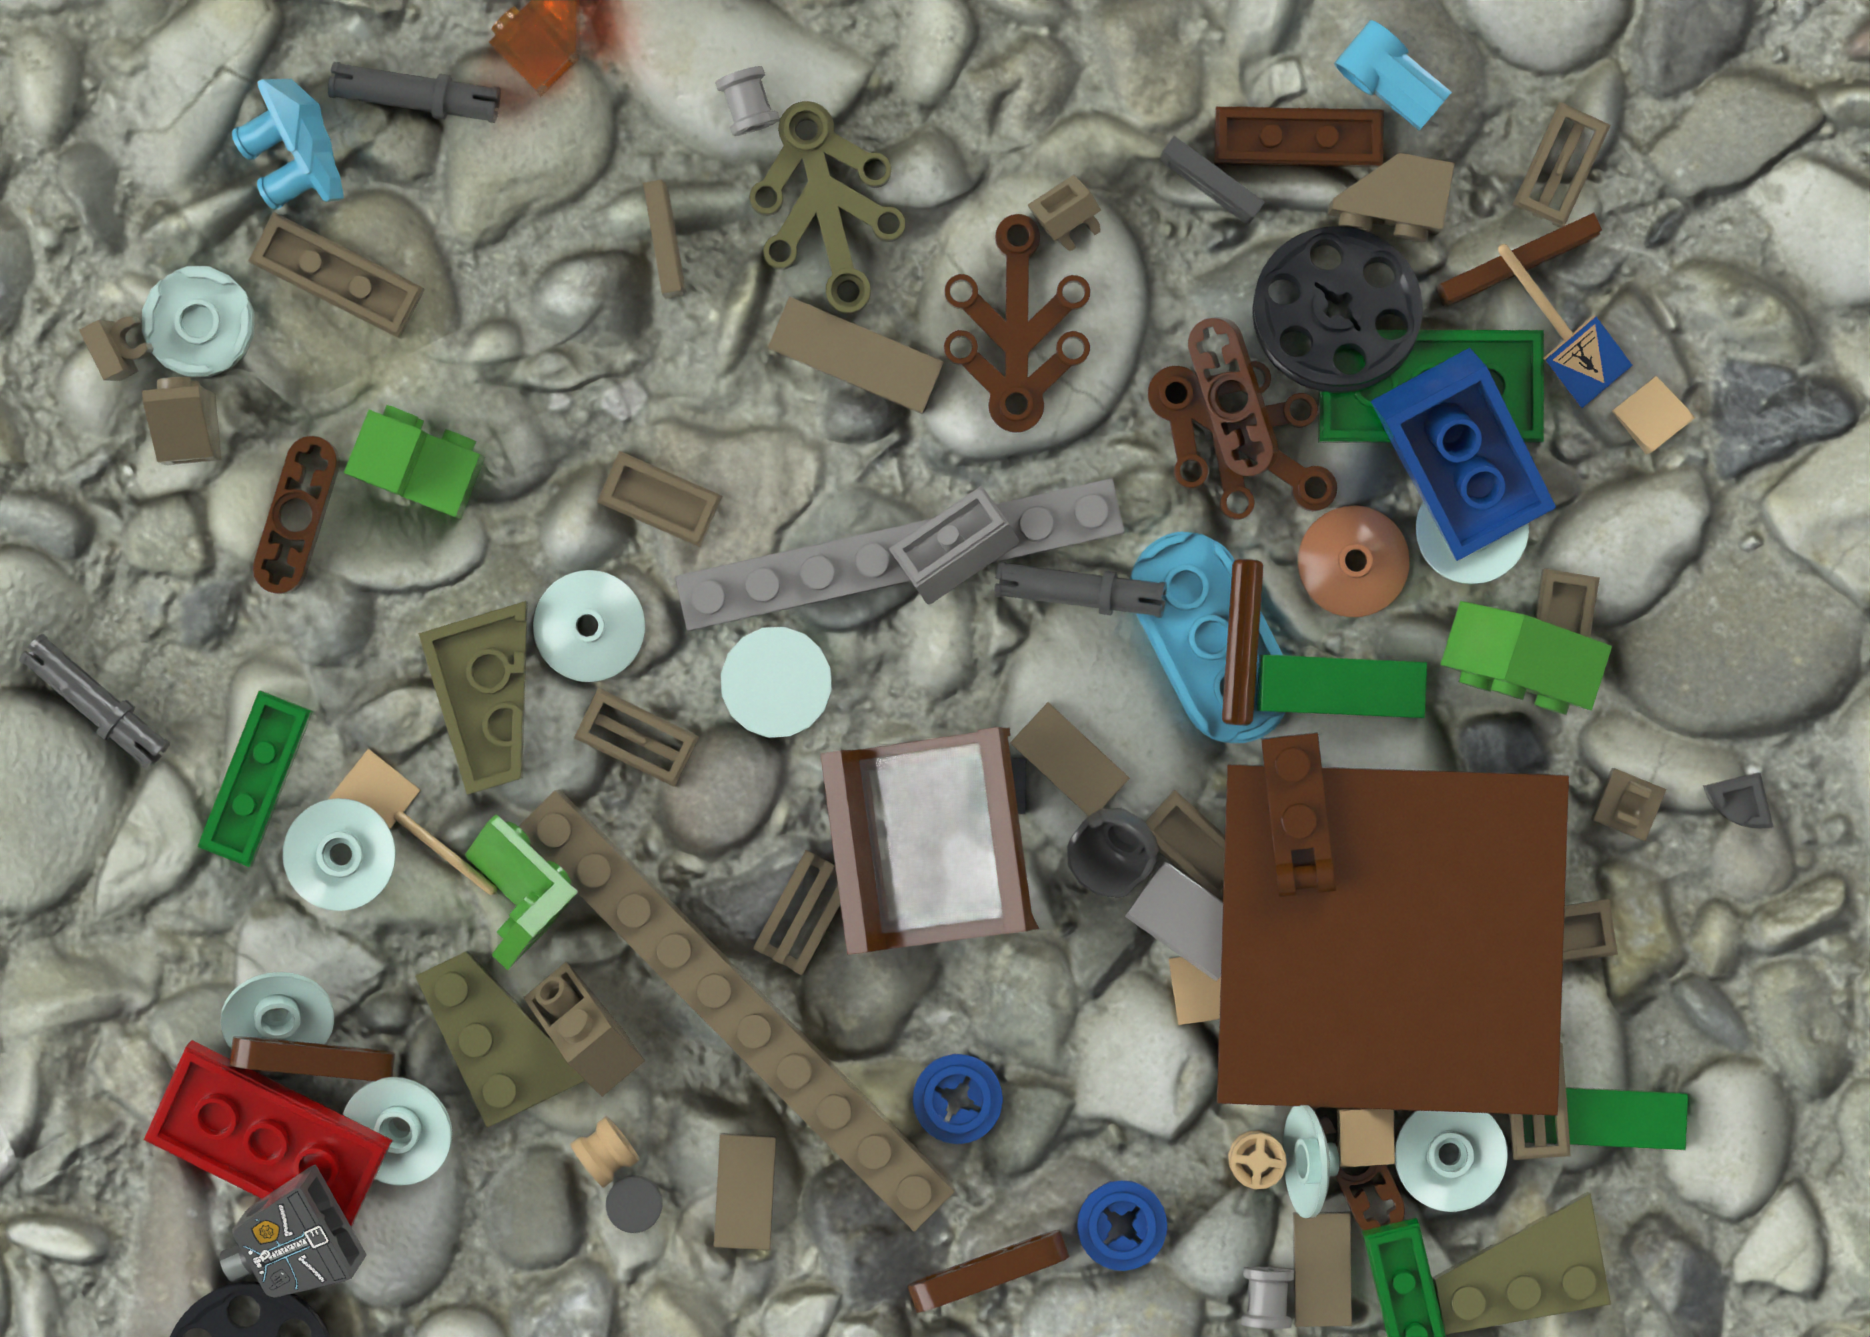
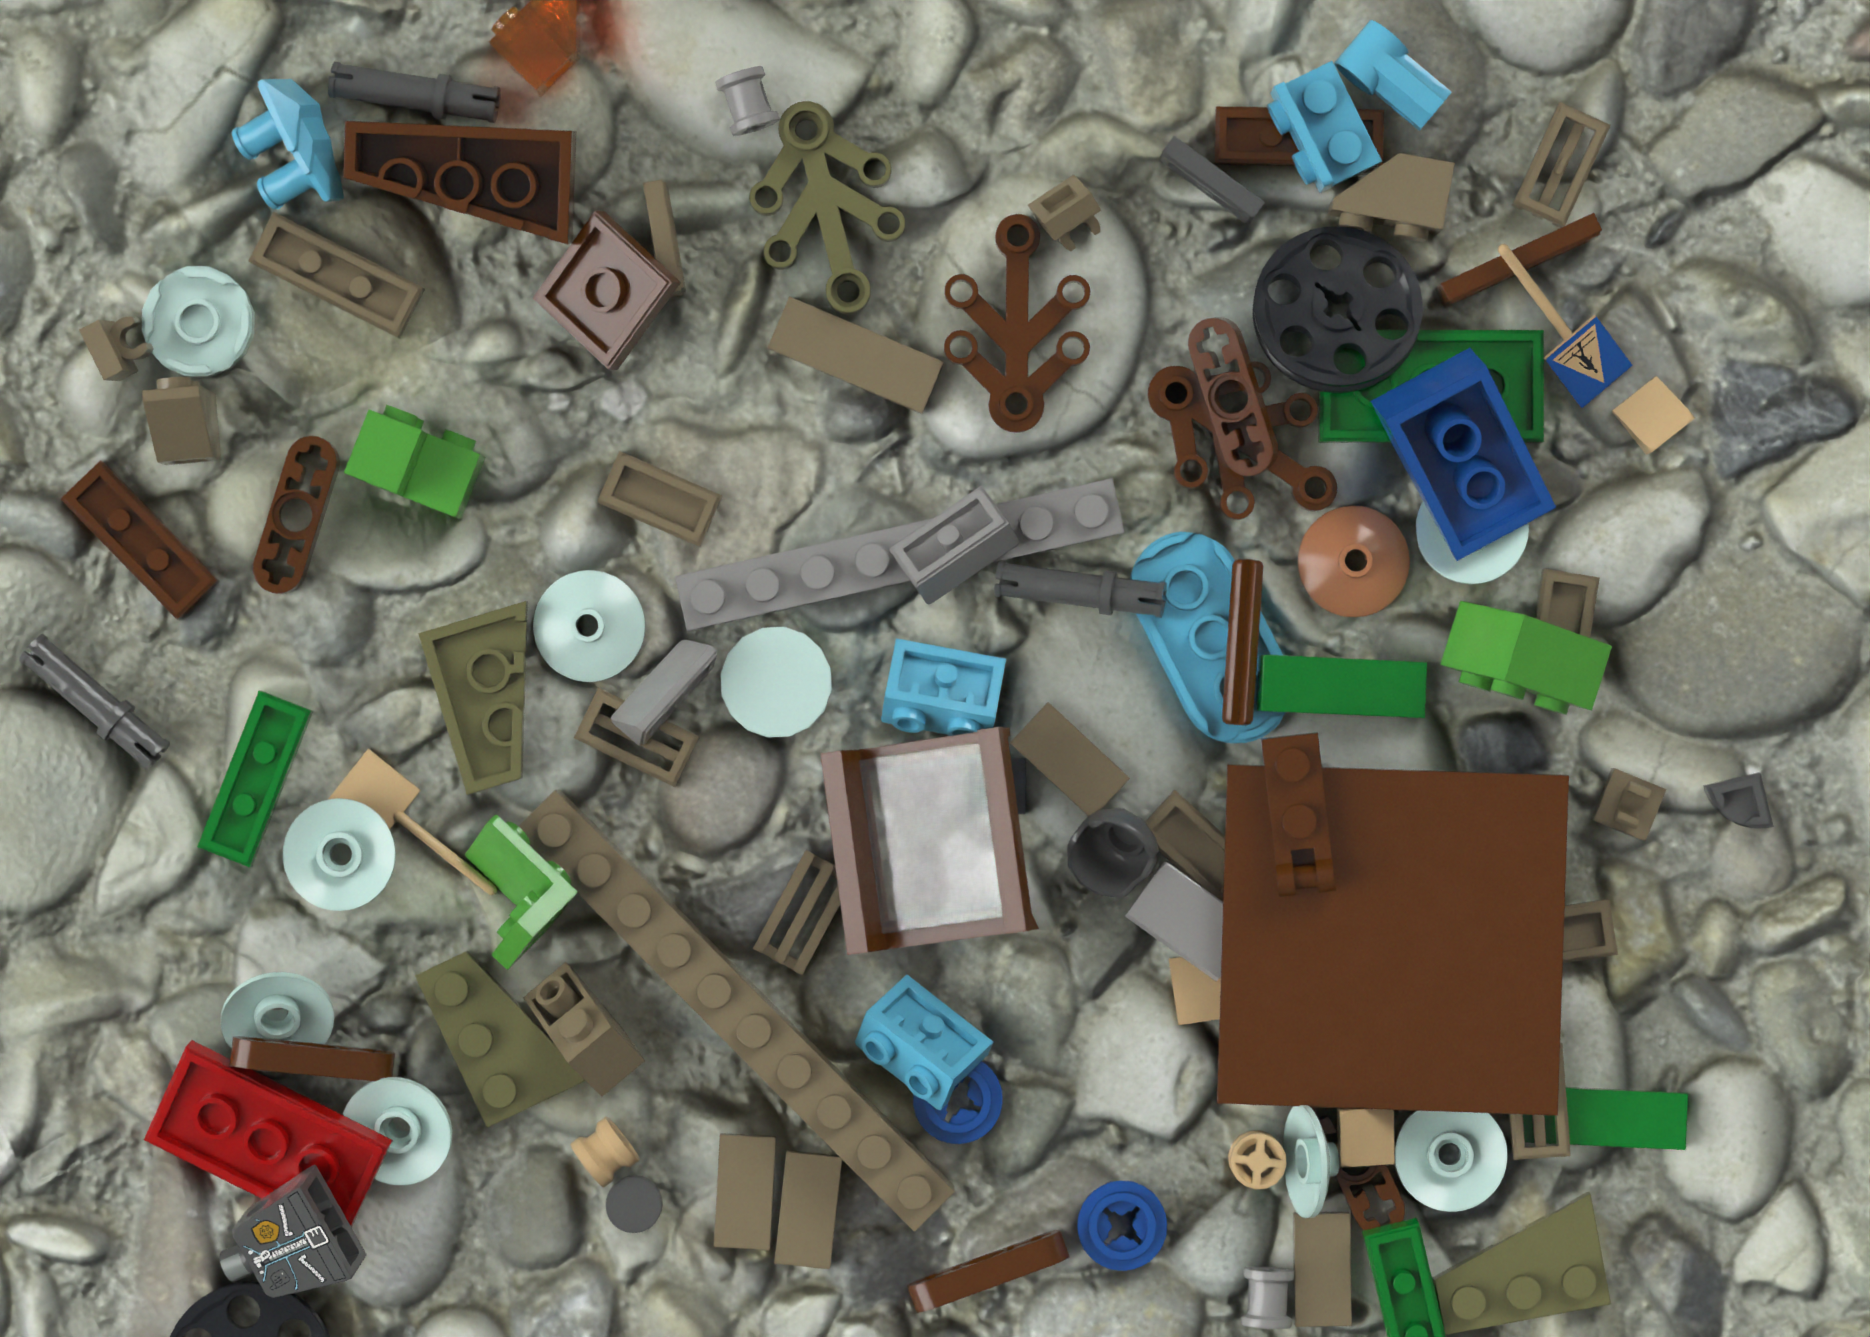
none -> reddish brown tile [61,460,220,620]
none -> reddish brown wedge [343,121,577,245]
none -> tile [533,211,681,370]
none -> light grey slope [611,640,717,746]
none -> dark tan tile [774,1150,842,1269]
none -> medium azure bracket [855,975,993,1110]
none -> medium azure bracket [881,638,1006,736]
none -> medium azure bracket [1267,61,1382,193]

